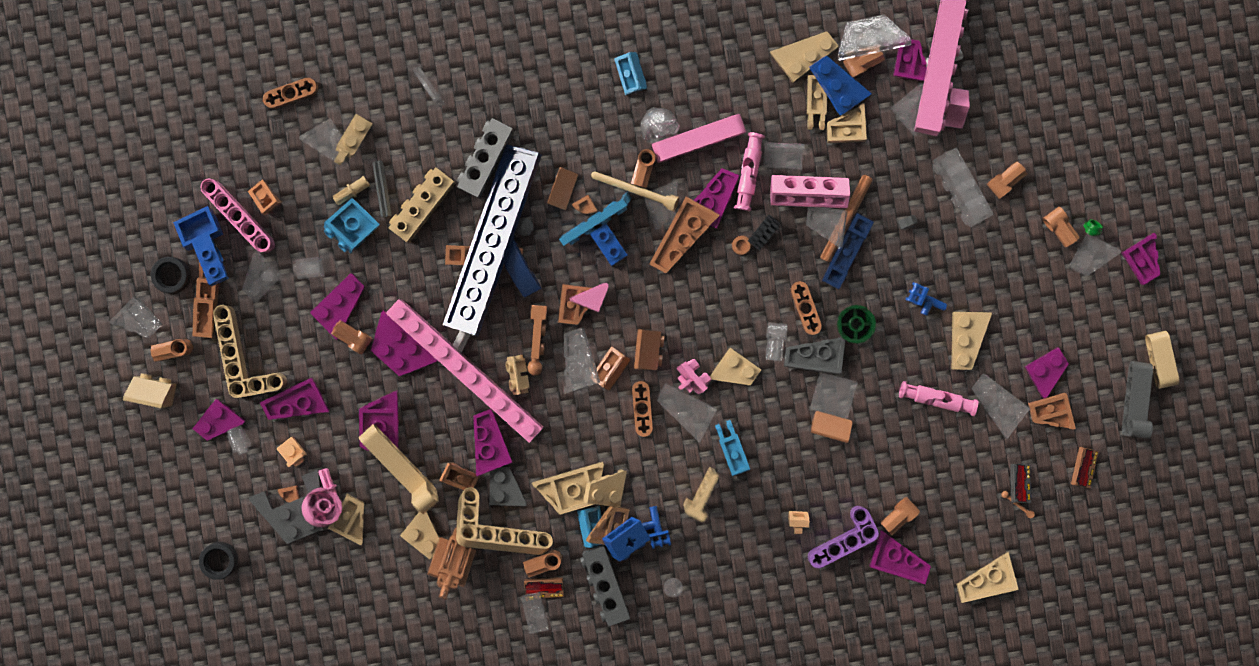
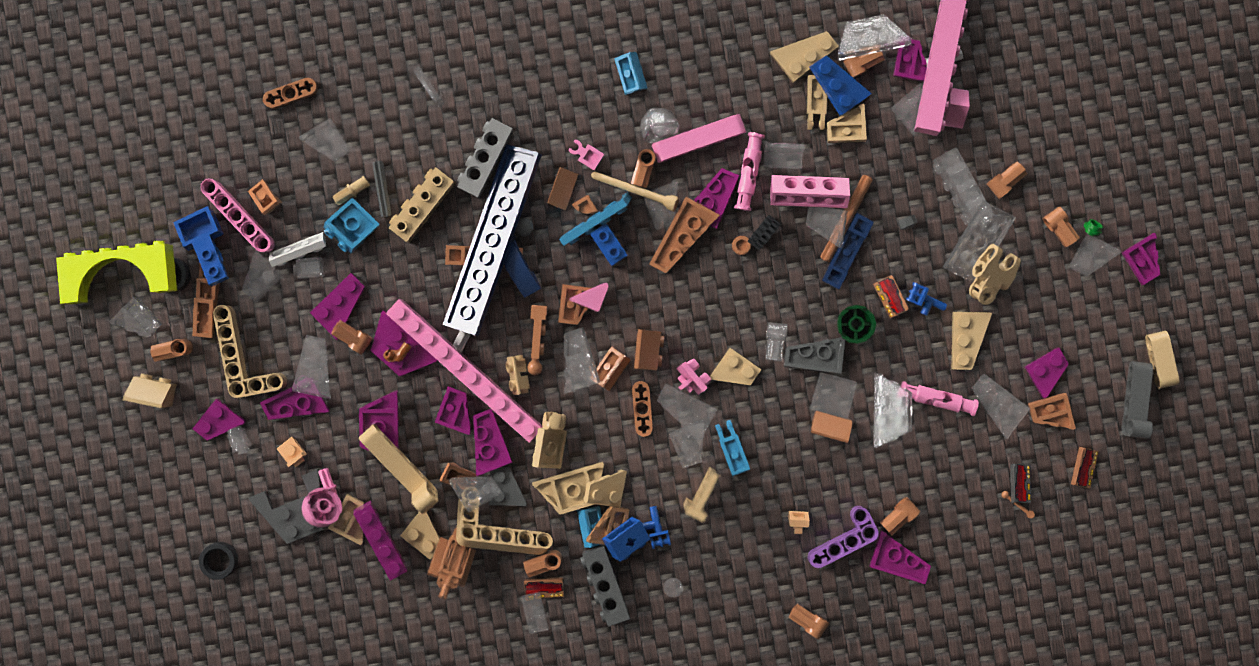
nougat tile [278,485,300,503] -> none
tan hinge [334,114,372,165] -> none
nougat beam [790,281,822,335] -> none
tan wing [956,552,1019,603] -> none
none -> neon yellow arch [56,241,177,305]
none -> white plate [269,232,326,267]
none -> clear wing [292,335,331,399]
none -> magenta brick [353,501,407,581]
none -> dark orange arm [383,342,412,363]
none -> magenta wing [435,386,471,435]
none -> clear wing [449,477,502,513]
none -> tan plate [532,412,567,468]
none -> bright pink plate [569,140,604,171]
none -> clear wing [669,420,705,468]
none -> nougat piece [789,603,830,640]
none -> slope [873,275,909,318]
none -> clear wing [874,373,912,447]
none -> clear piece [943,200,1016,282]
none -> tan piece [969,244,1021,305]

